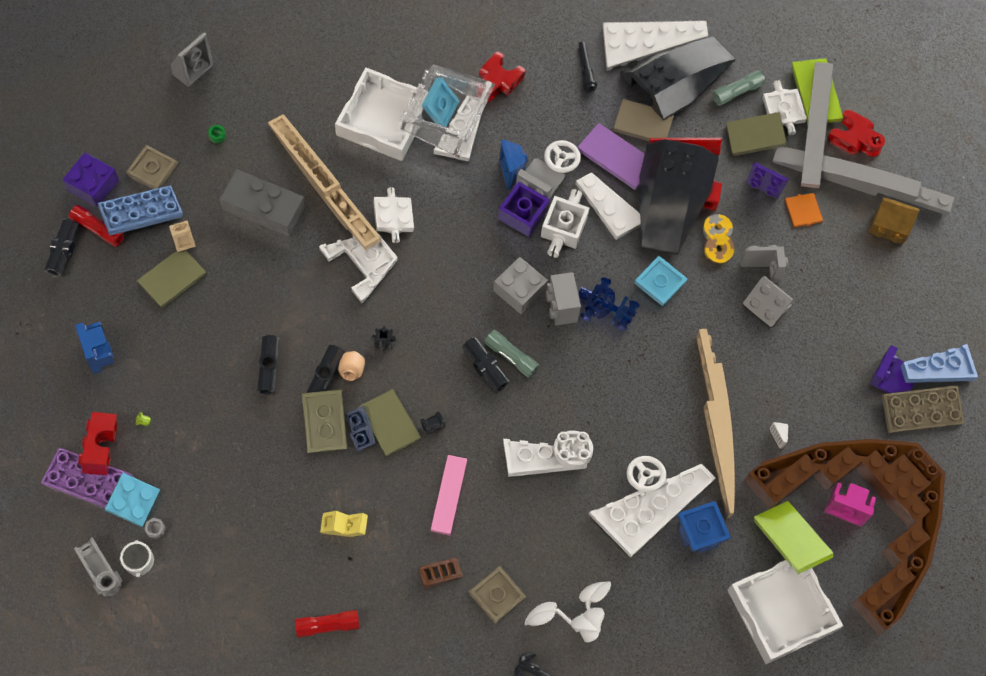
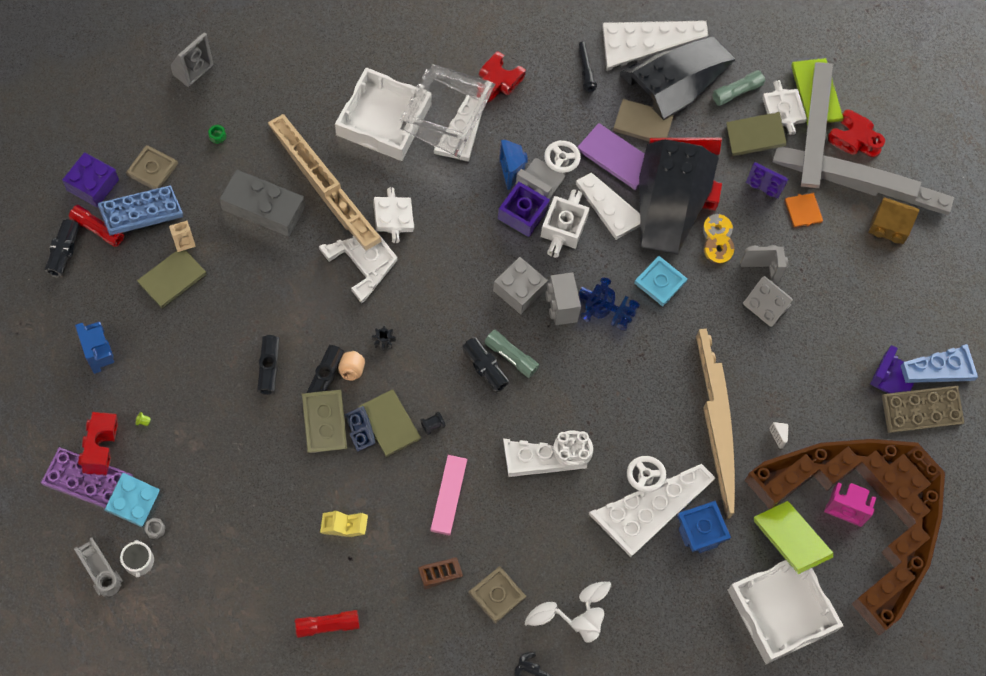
medium azure plate [422,78,460,129] -> none

